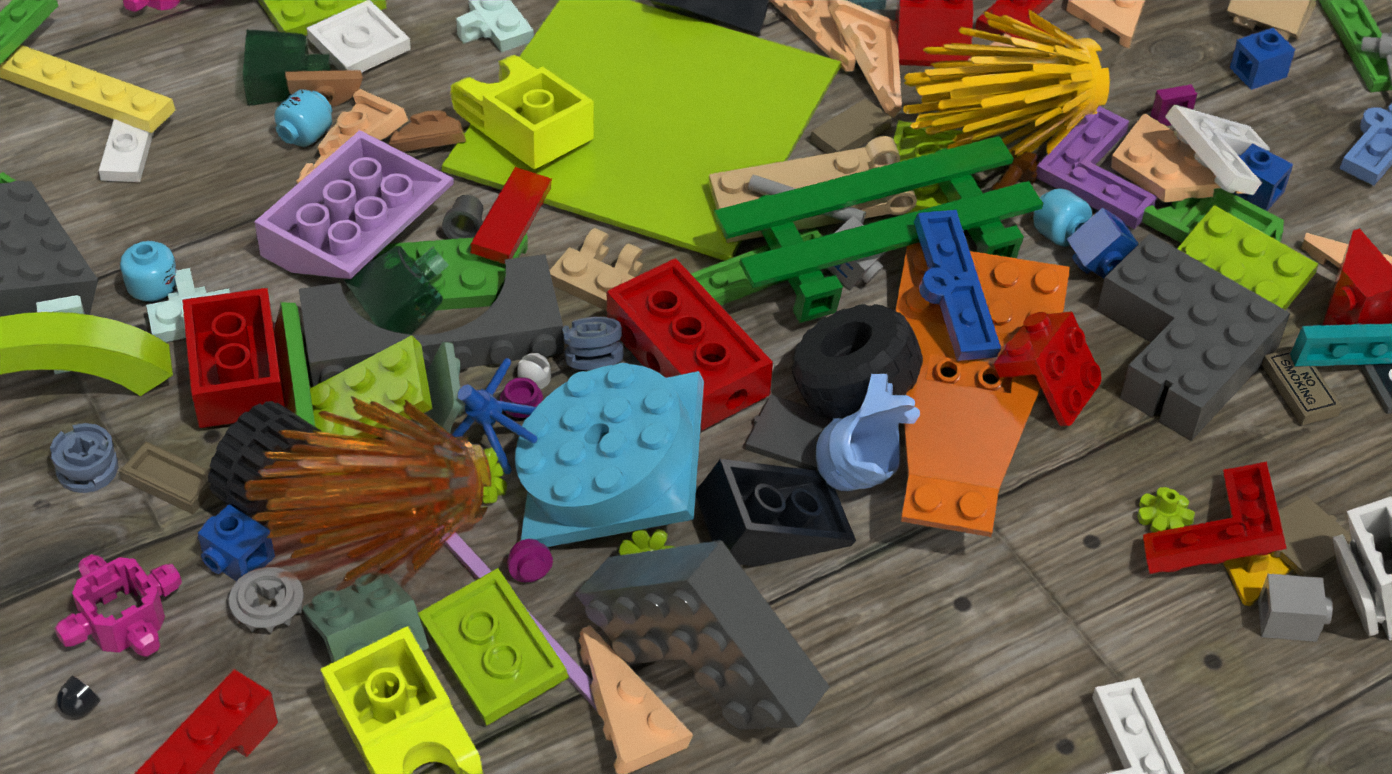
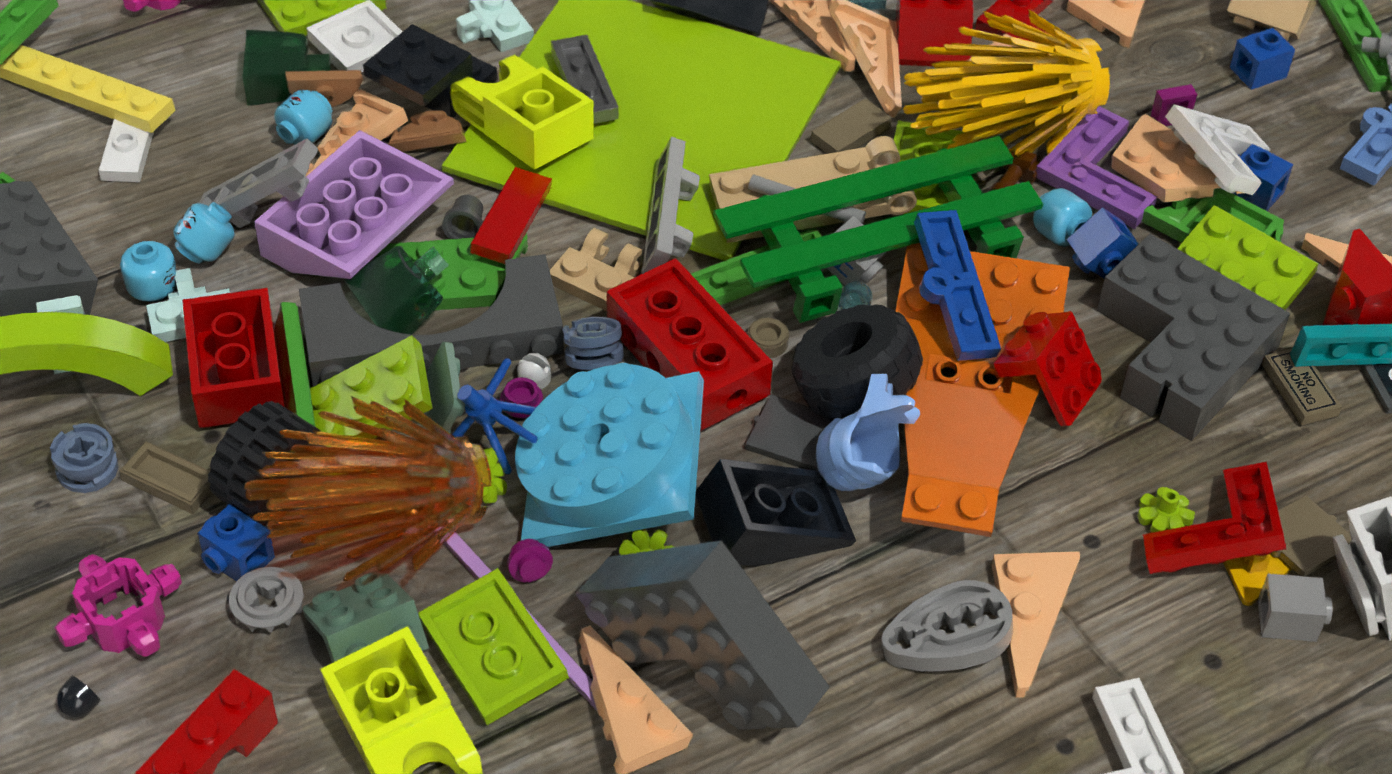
none -> medium azure head [173,202,235,264]
none -> light grey hinge [199,138,318,228]
none -> black bracket [363,24,498,118]
none -> flat silver plate [551,34,619,124]
none -> light grey hinge [642,136,700,274]
none -> dark tan tile [748,318,789,358]
none -> clear light blue hinge [839,281,873,310]
none -> light grey piece [882,580,1013,671]
none -> light nougat wing [992,551,1080,698]

